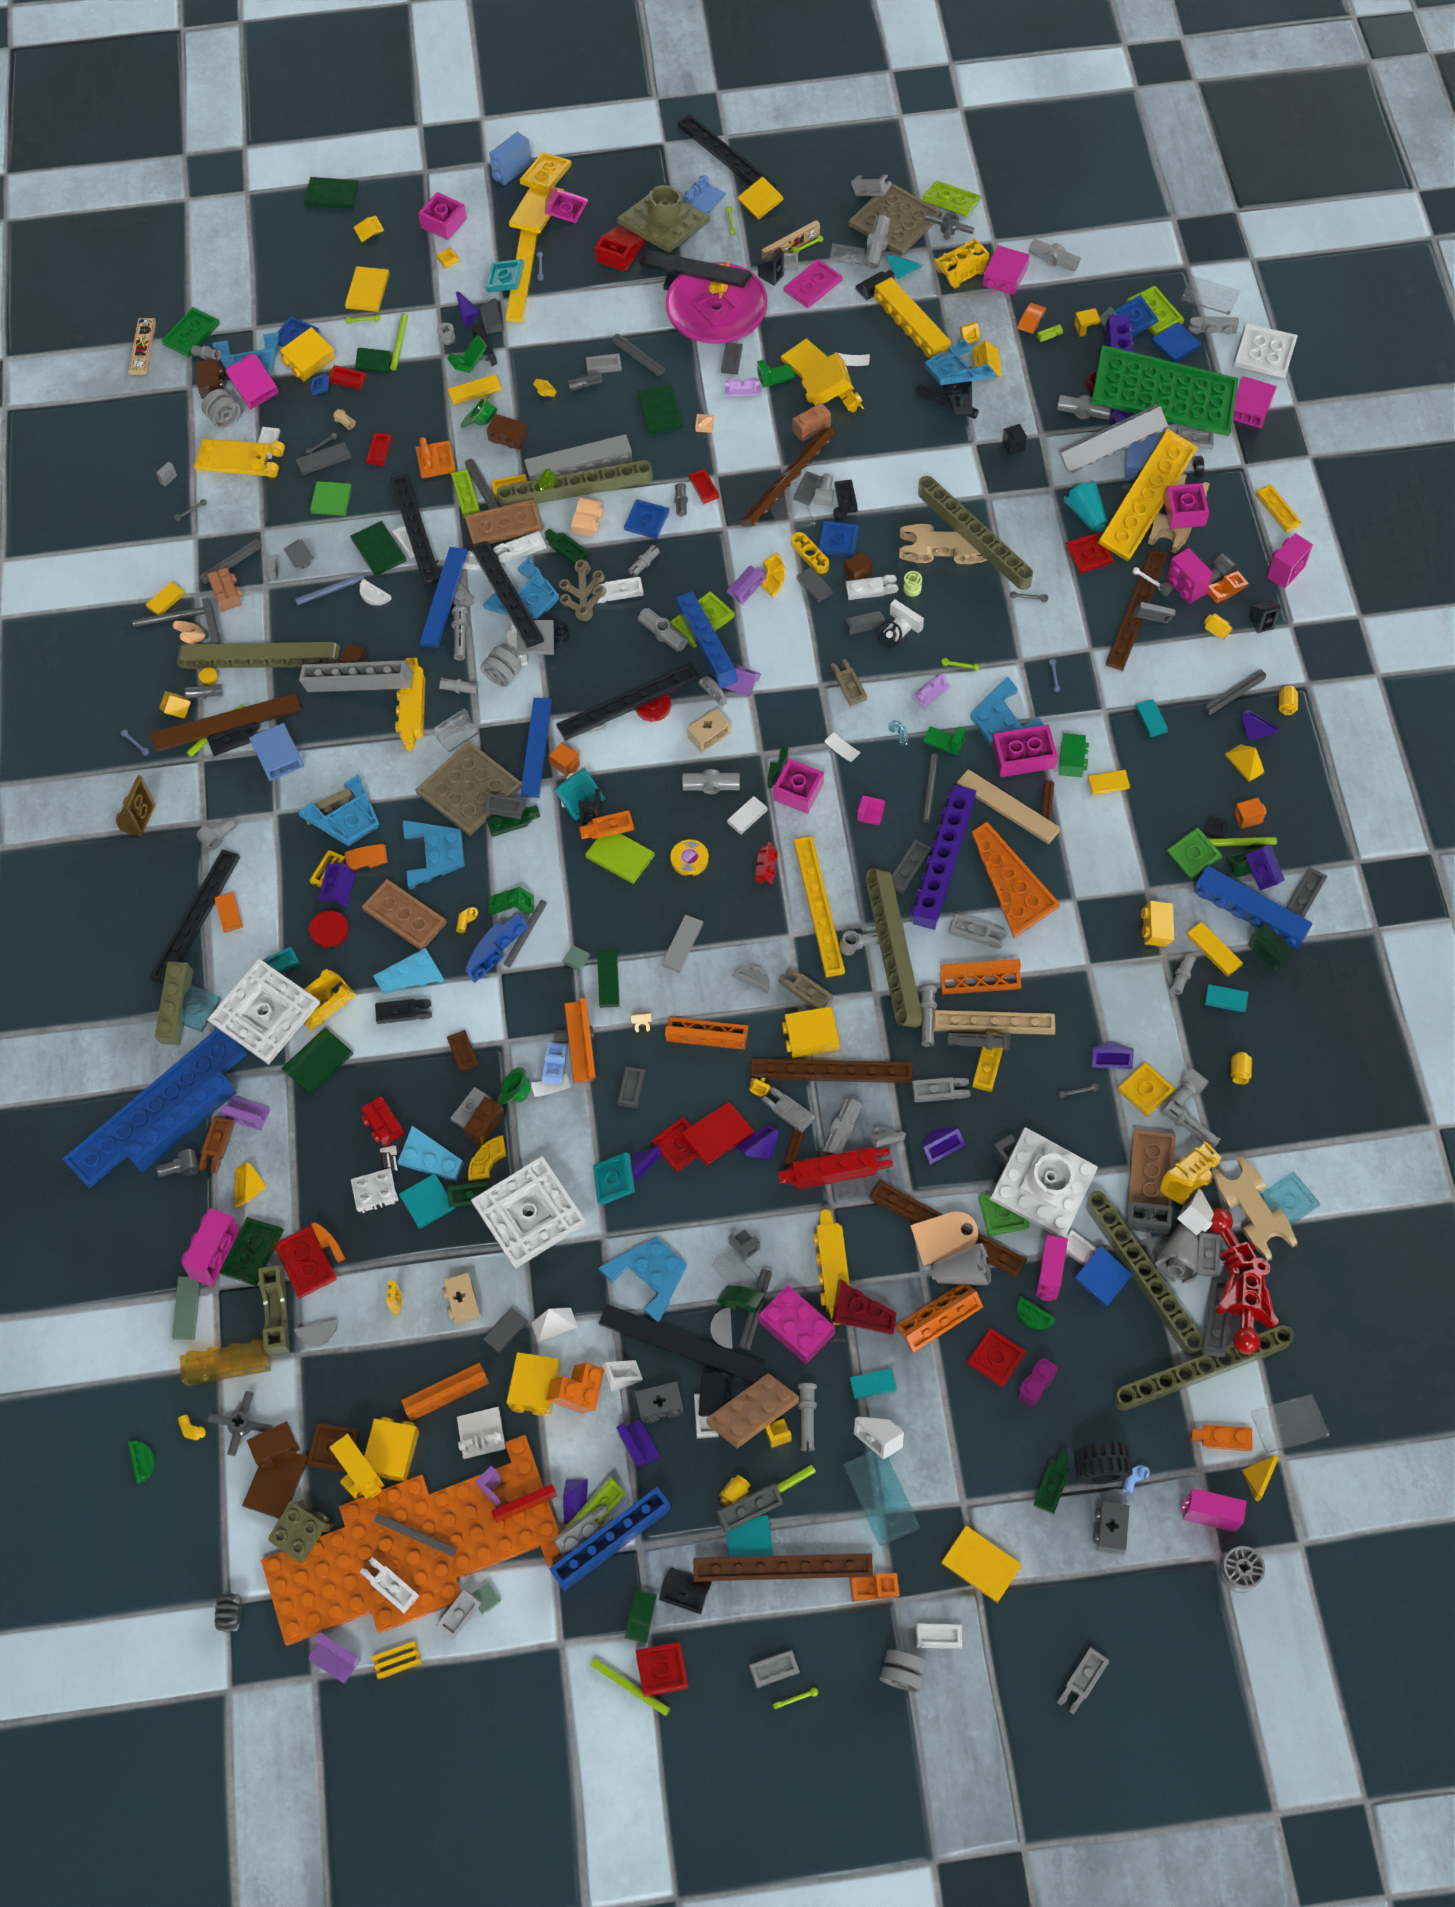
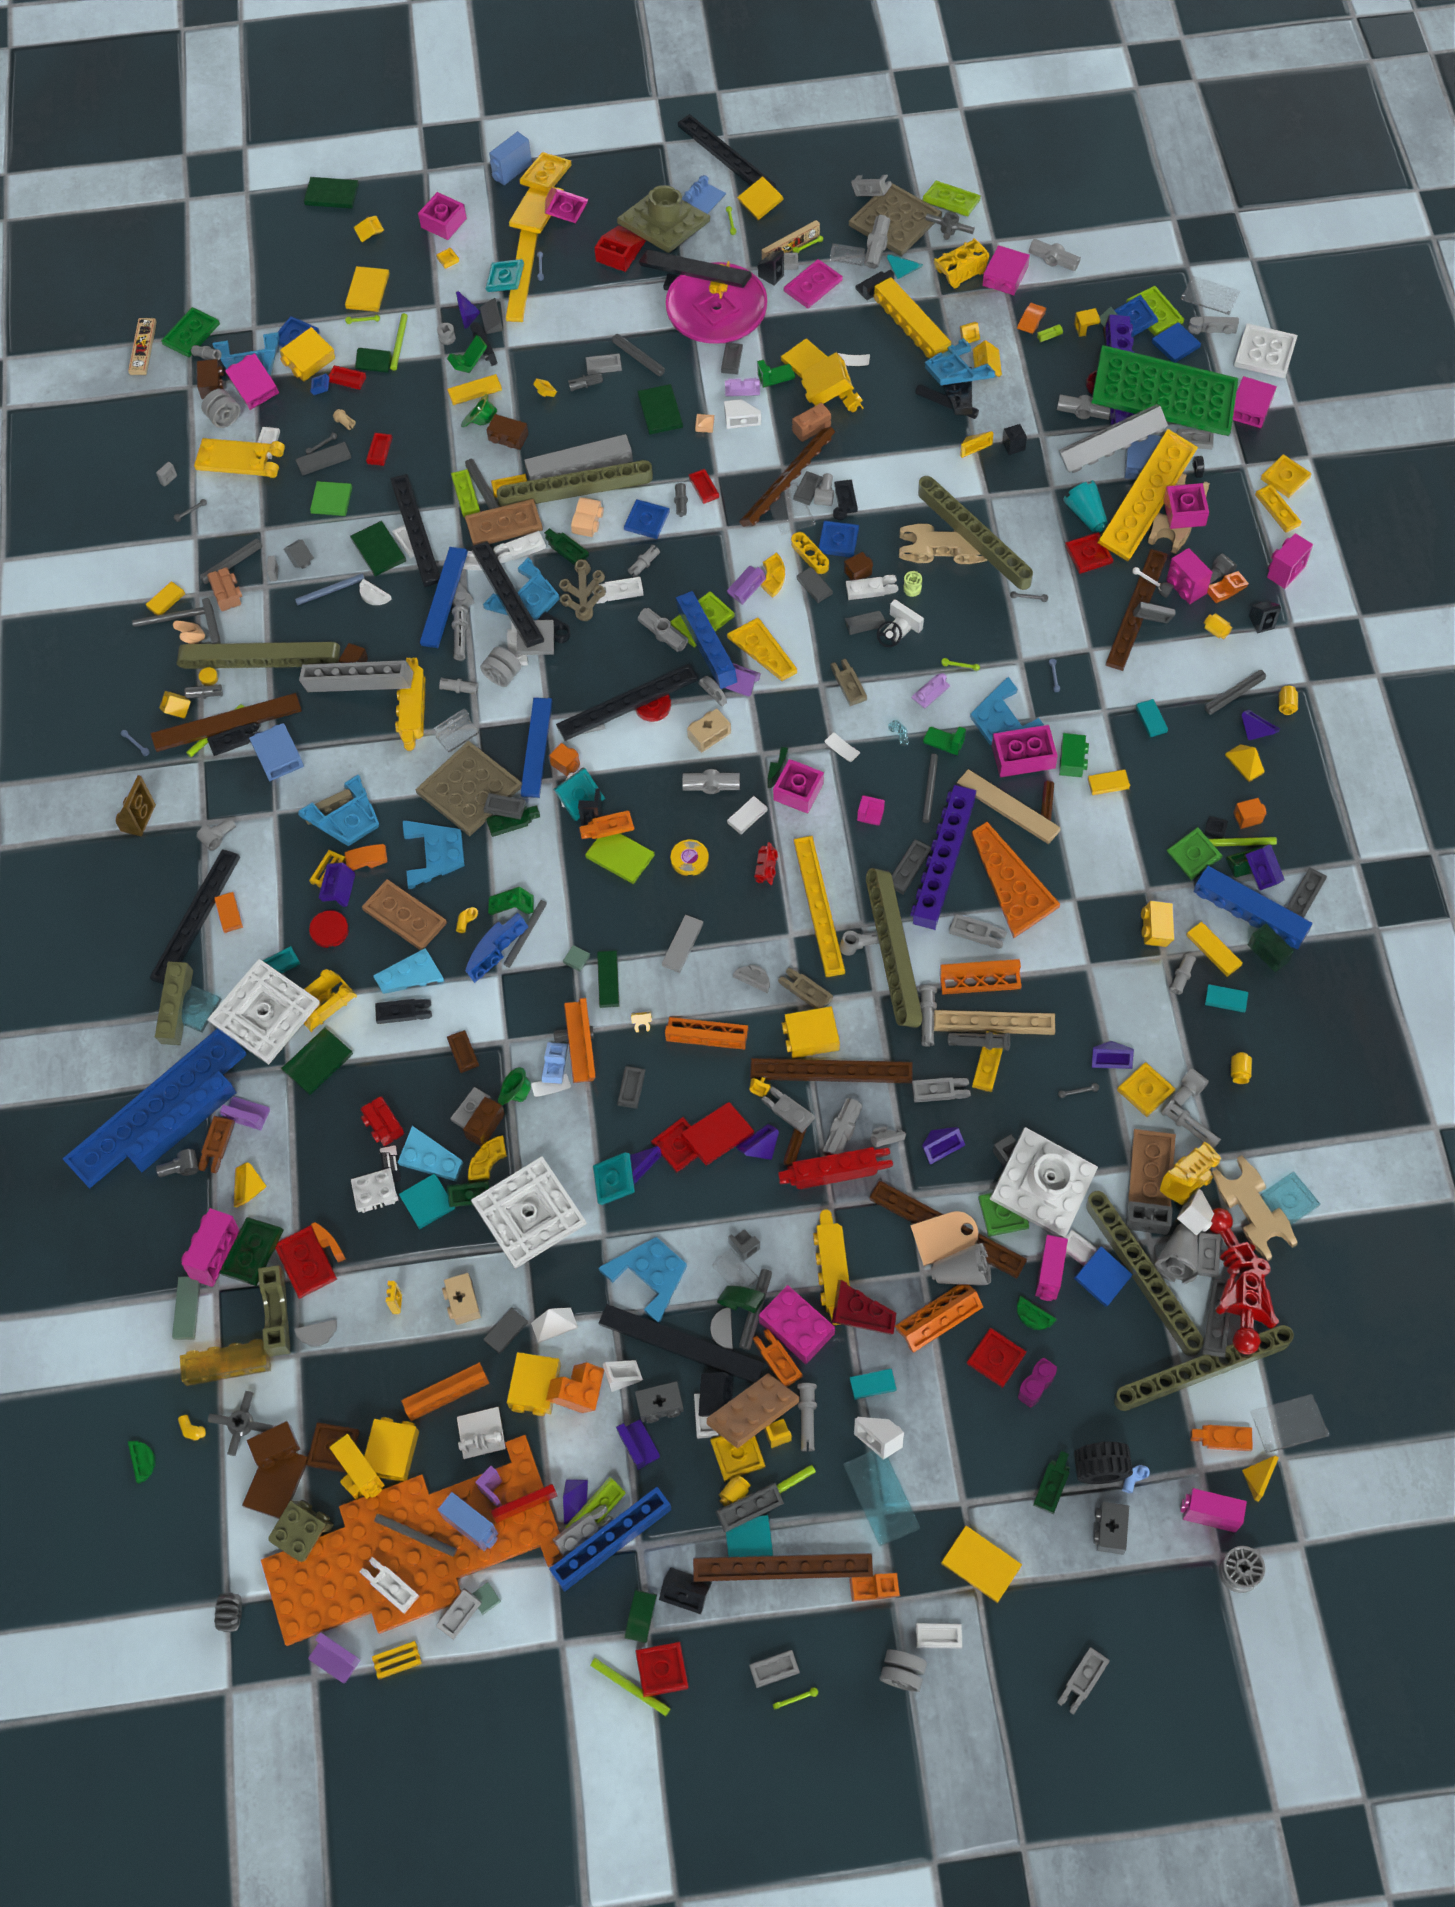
orange plate [415,437,456,479] -> none
clear neon green tile [539,468,557,491] -> none
none -> medium blue brick [438,1492,498,1551]
none -> yellow tile [710,1436,766,1482]
none -> white slope [724,399,761,429]
none -> yellow wing [727,618,797,681]
none -> orange hinge [753,1329,802,1387]
none -> yellow slope [960,431,994,458]
none -> yellow tile [1261,454,1312,498]

